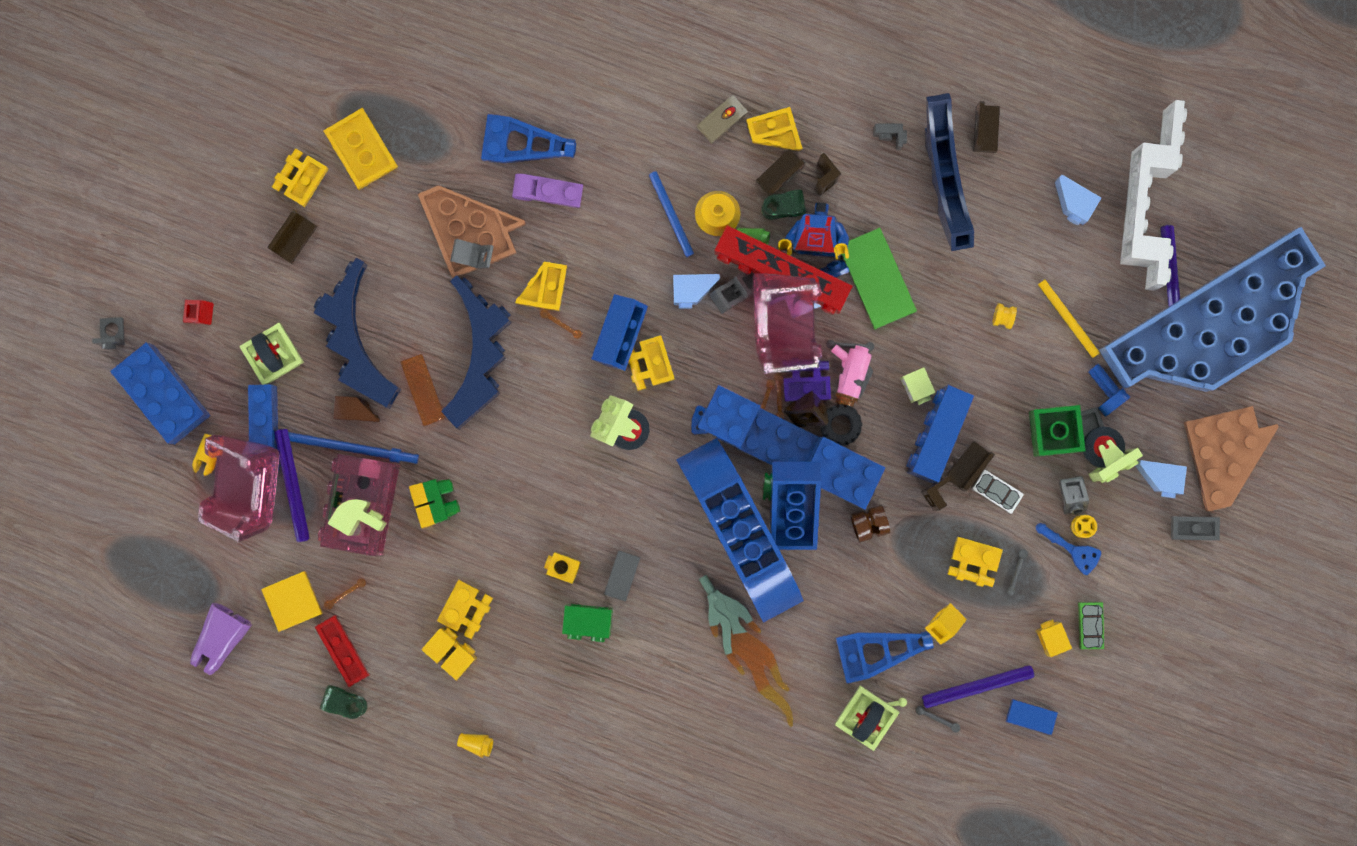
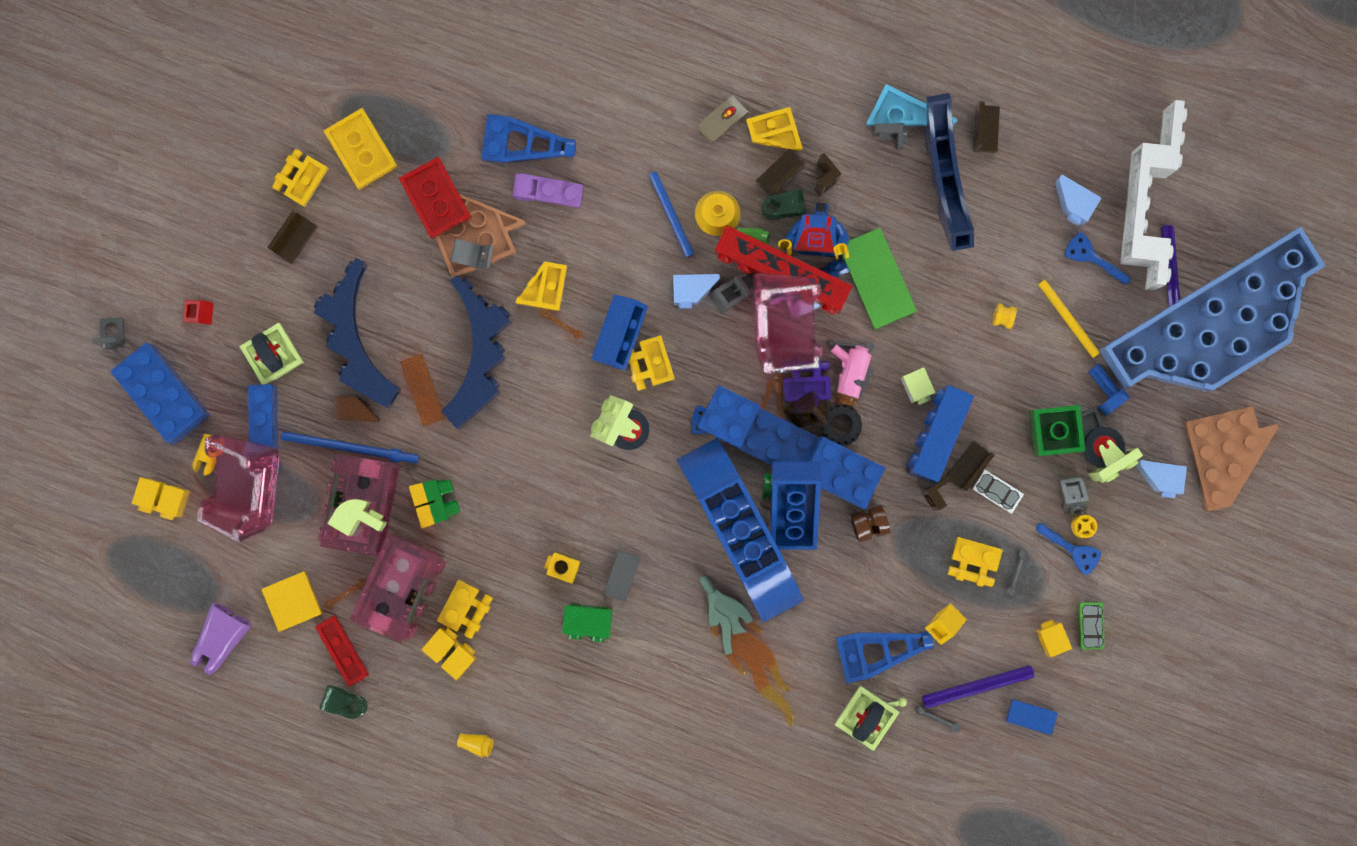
dark purple axle [274,429,310,542] -> none
dark grey plate [1171,516,1220,541] -> none
none -> yellow piece [131,477,190,520]
none -> clear pink piece [349,533,447,643]
none -> red tile [398,156,472,239]
none -> medium azure wing [866,84,958,126]
none -> blue piece [1064,232,1131,285]

